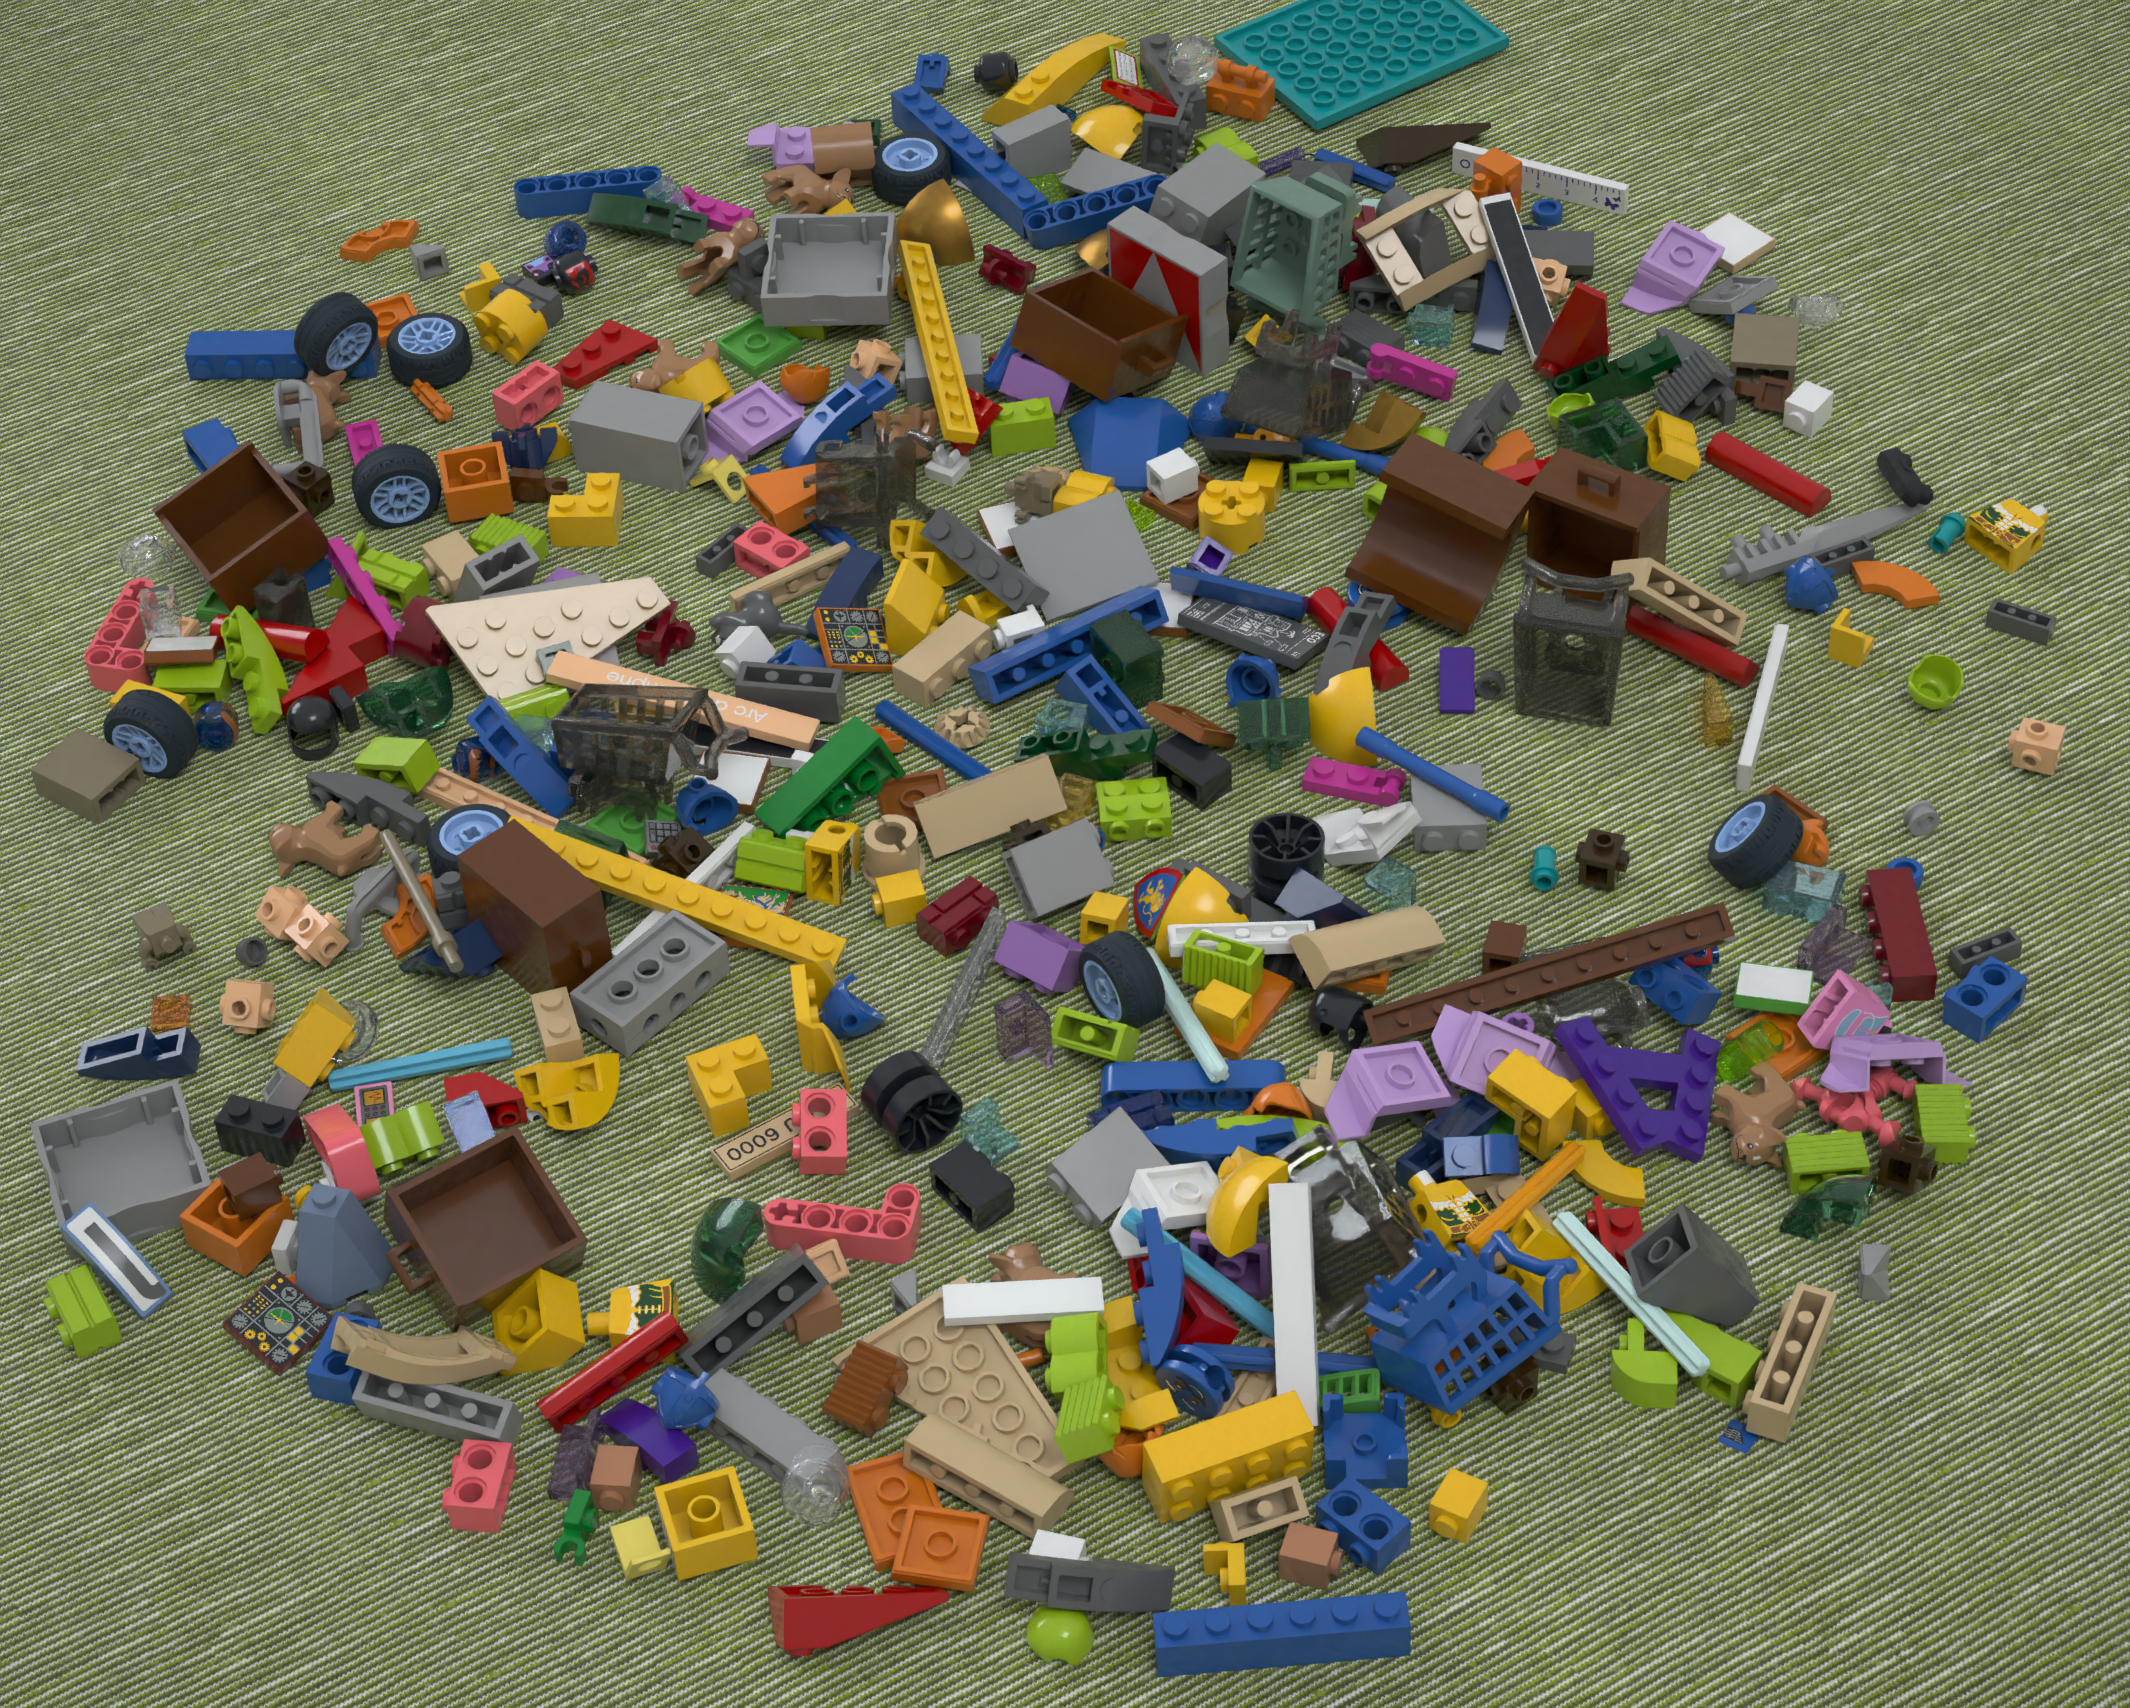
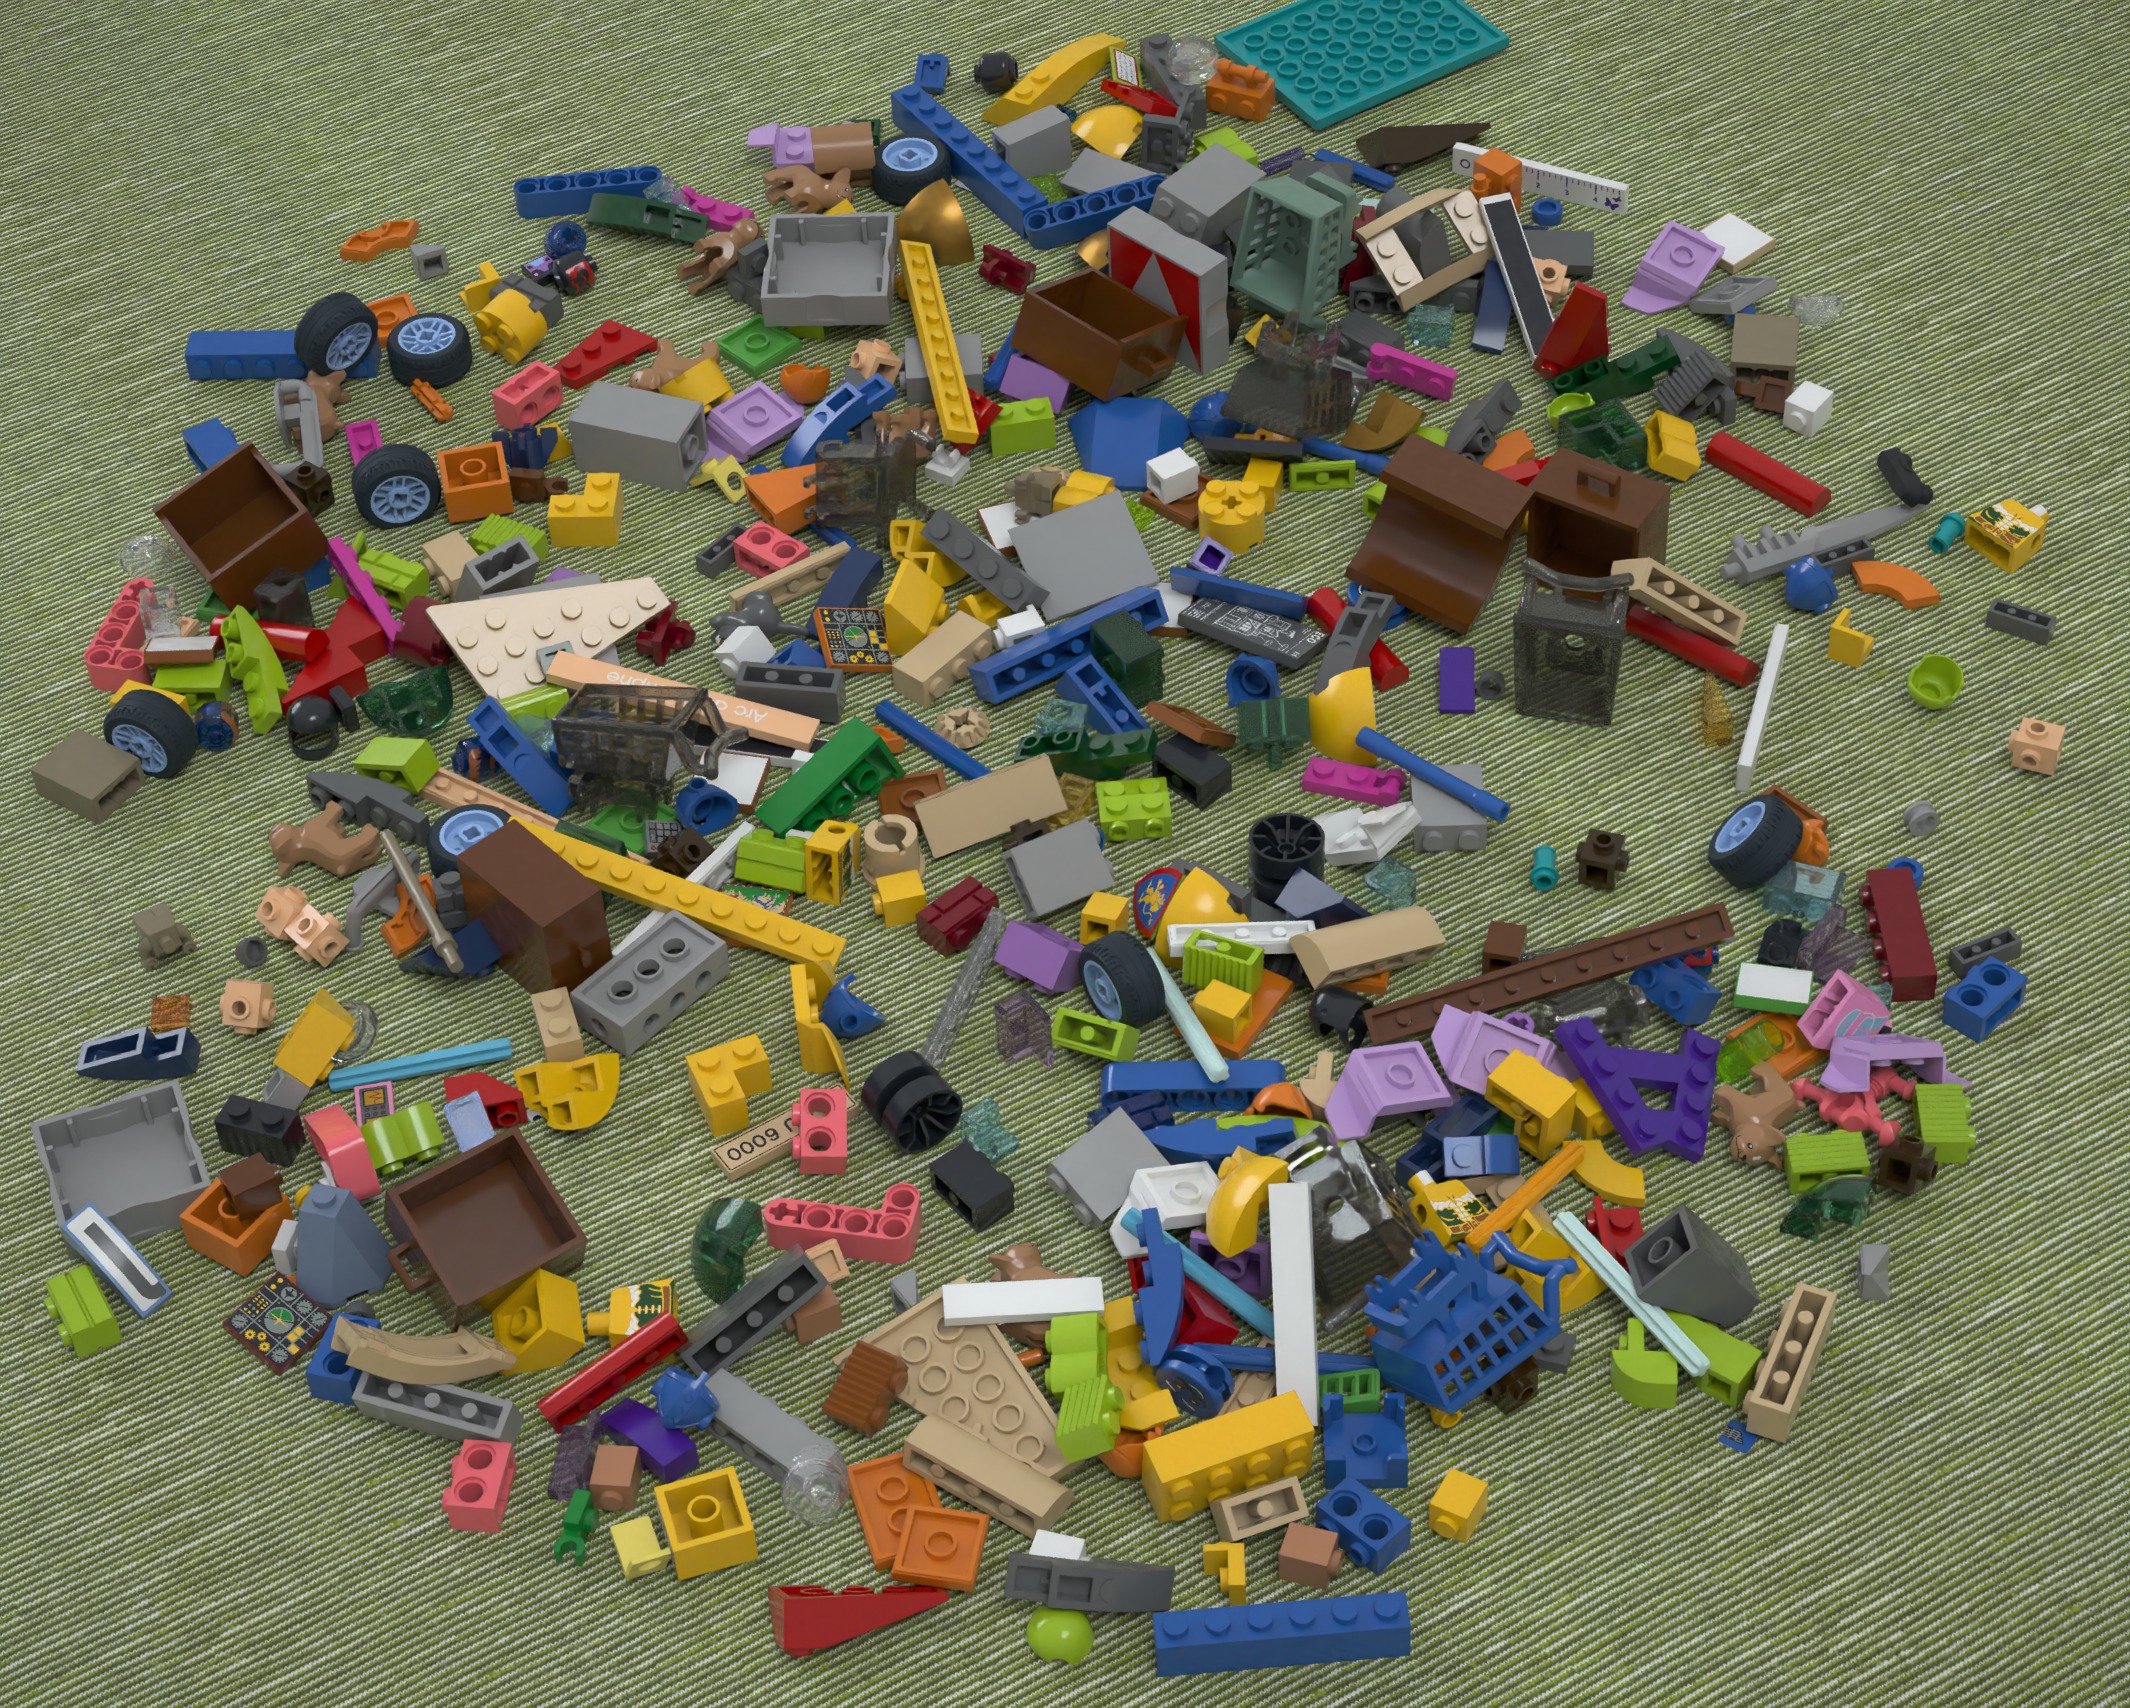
none -> black bracket [1757,919,1812,968]

